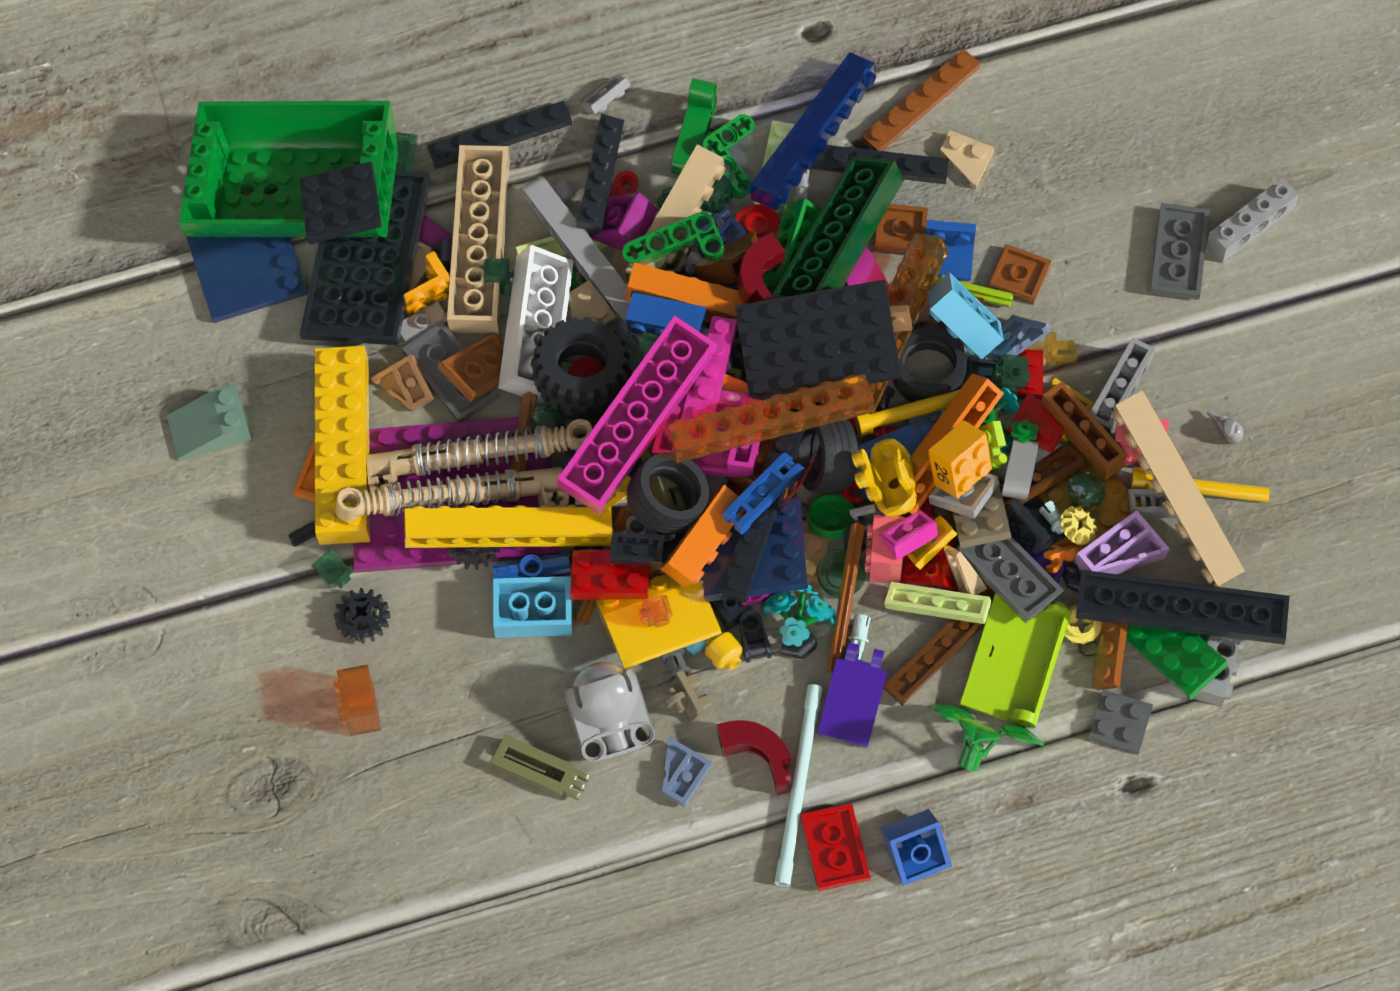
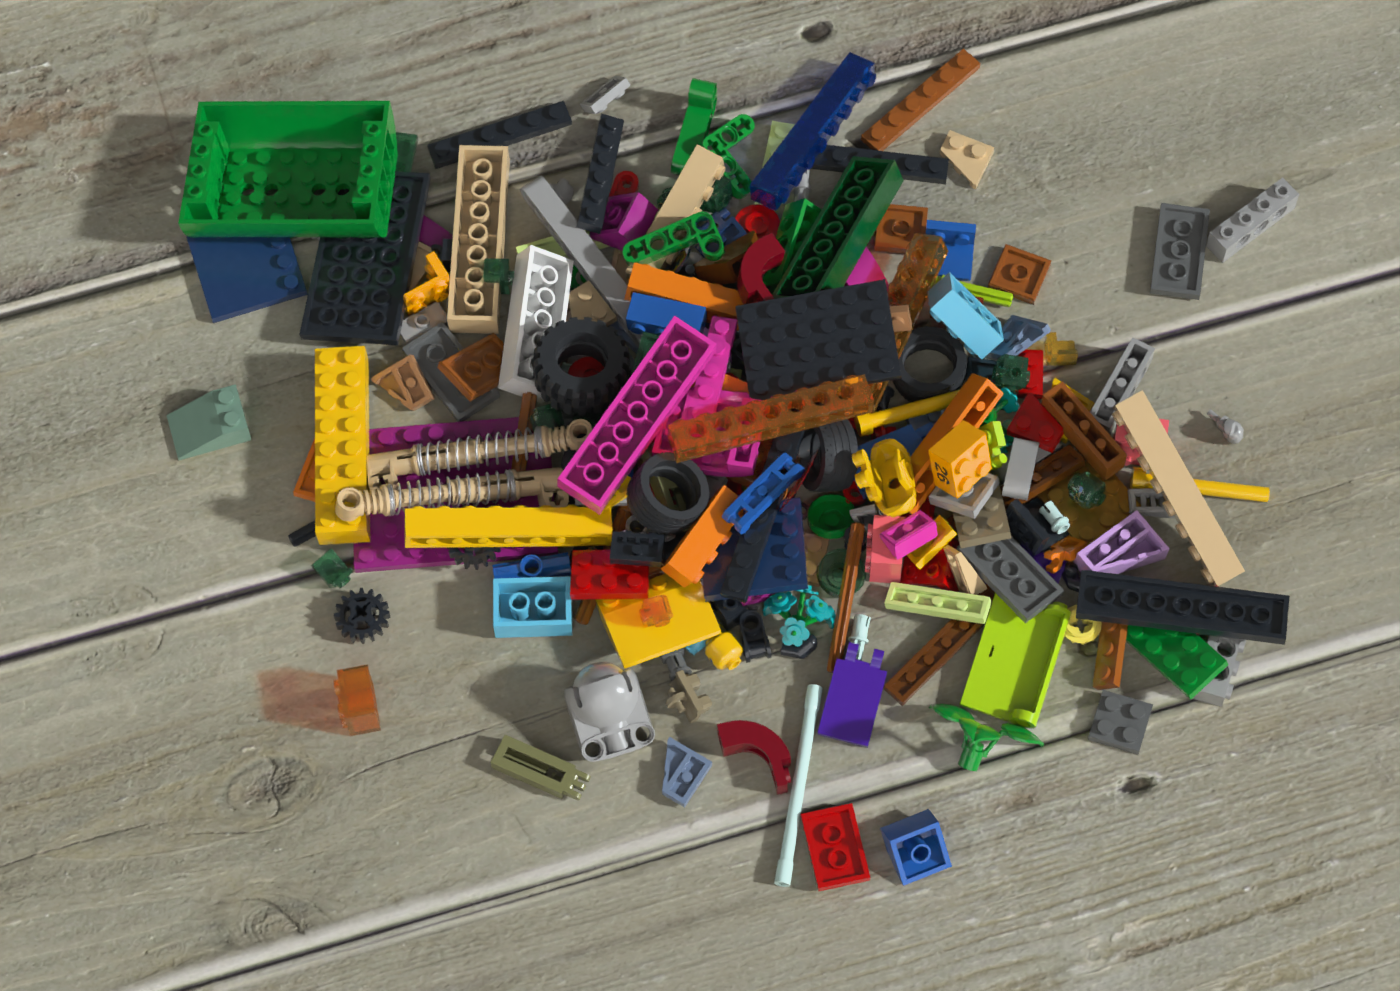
black plate [300,161,382,244] -> none
green plant [1011,420,1039,443] -> none
light yellow gear [1060,506,1098,545] -> none

